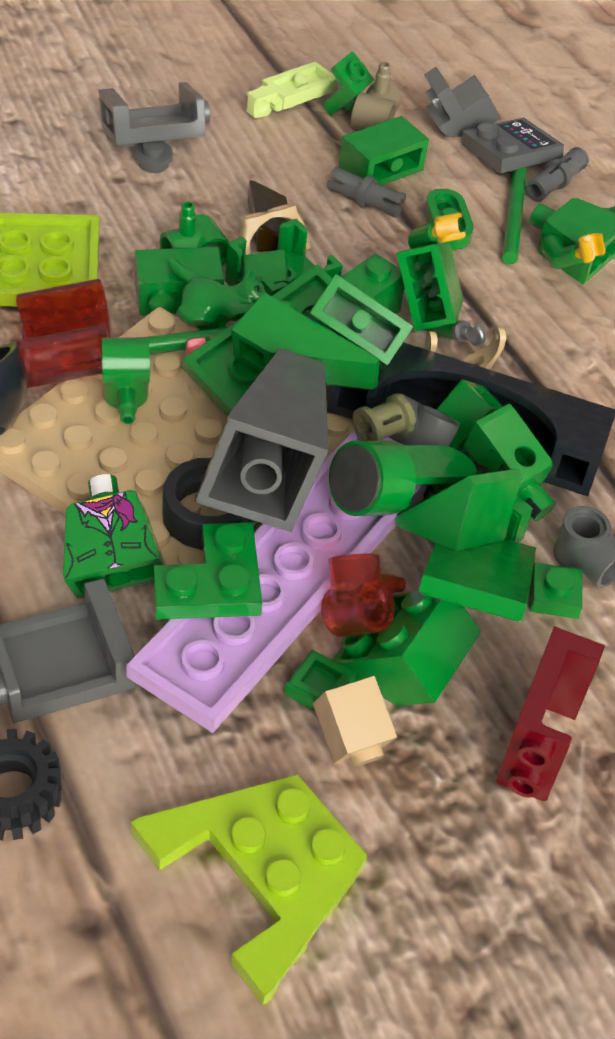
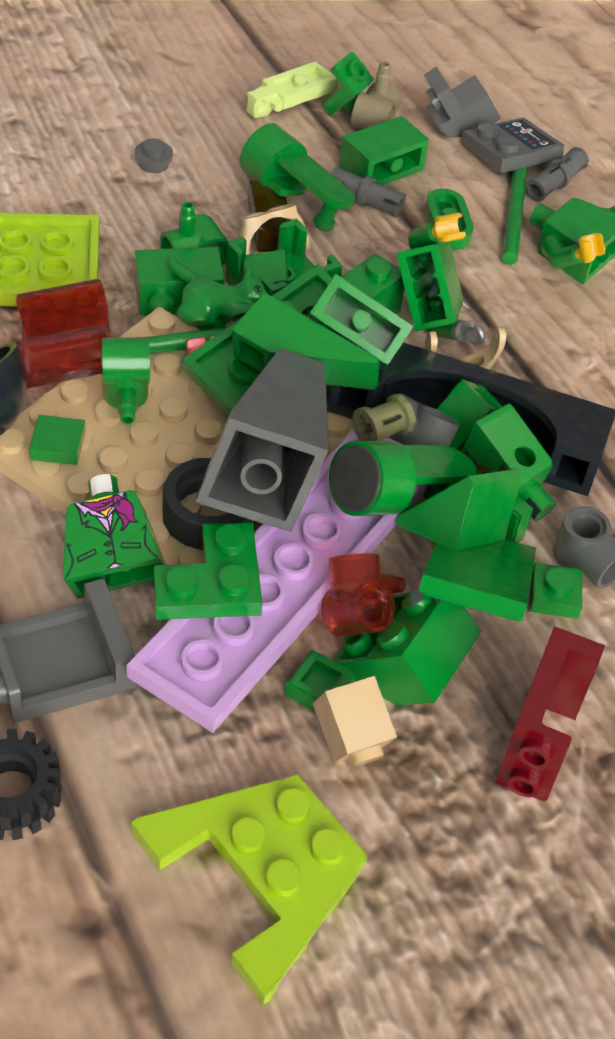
dark grey panel [98,82,210,146] -> none
none -> green tile [29,415,86,465]
none -> green piece [240,123,355,232]

